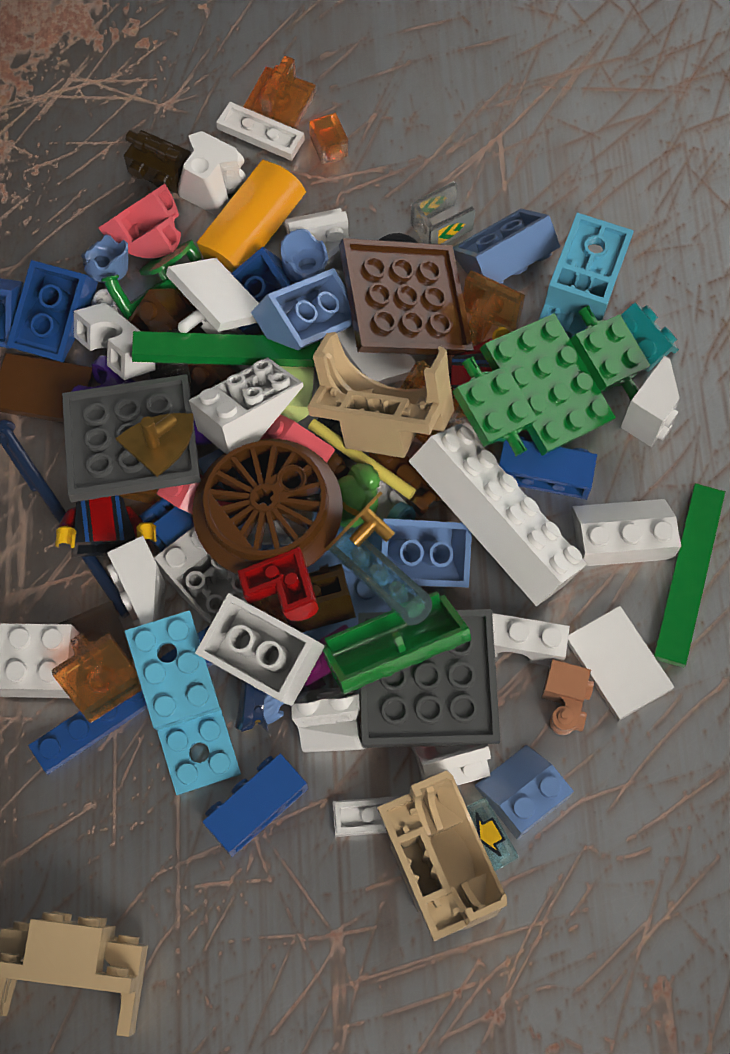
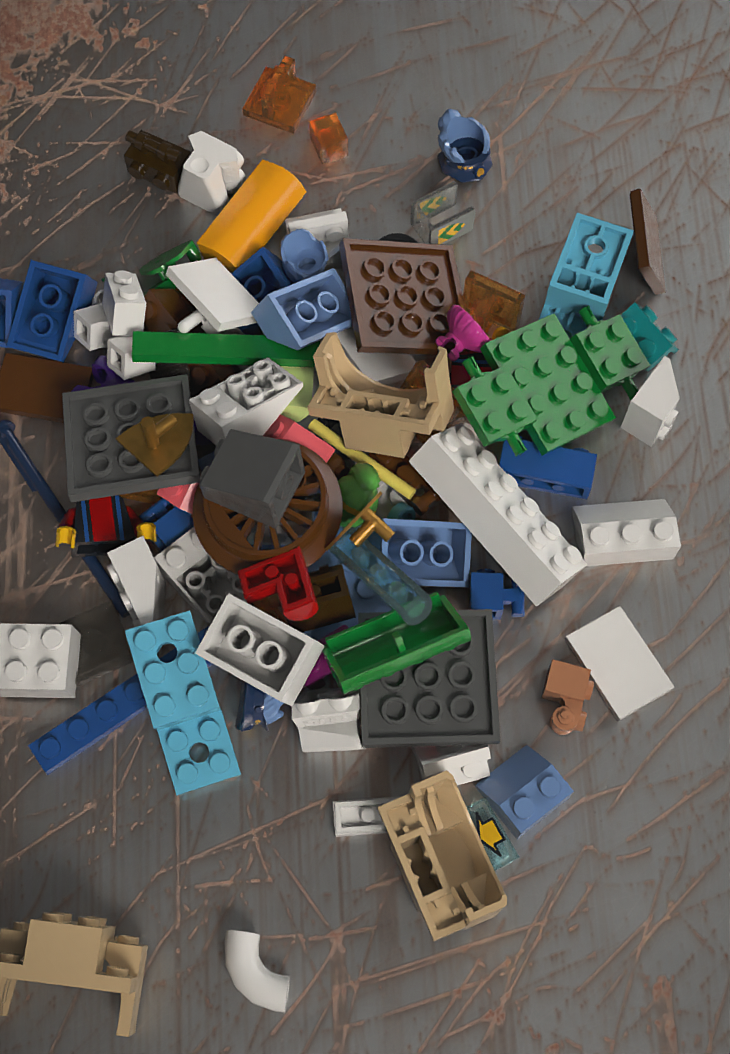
clear orange bracket [51,633,142,723] -> none
medium blue hair [81,235,129,283] -> none
coral brick [98,183,181,258] -> none
blue brick [202,753,308,857] -> none
white plate [216,102,305,161] -> none
medium blue slope [453,209,561,289] -> none
white arch [492,613,570,666] -> none
green tile [653,483,726,668] -> none
none -> white brick [103,271,146,336]
none -> dark grey slope [199,429,305,529]
none -> white cylinder [224,930,290,1013]
none -> dark pink hair [436,305,490,361]
none -> piece [437,109,493,183]
none -> blue brick [469,569,525,620]
none -> tile [630,188,666,295]

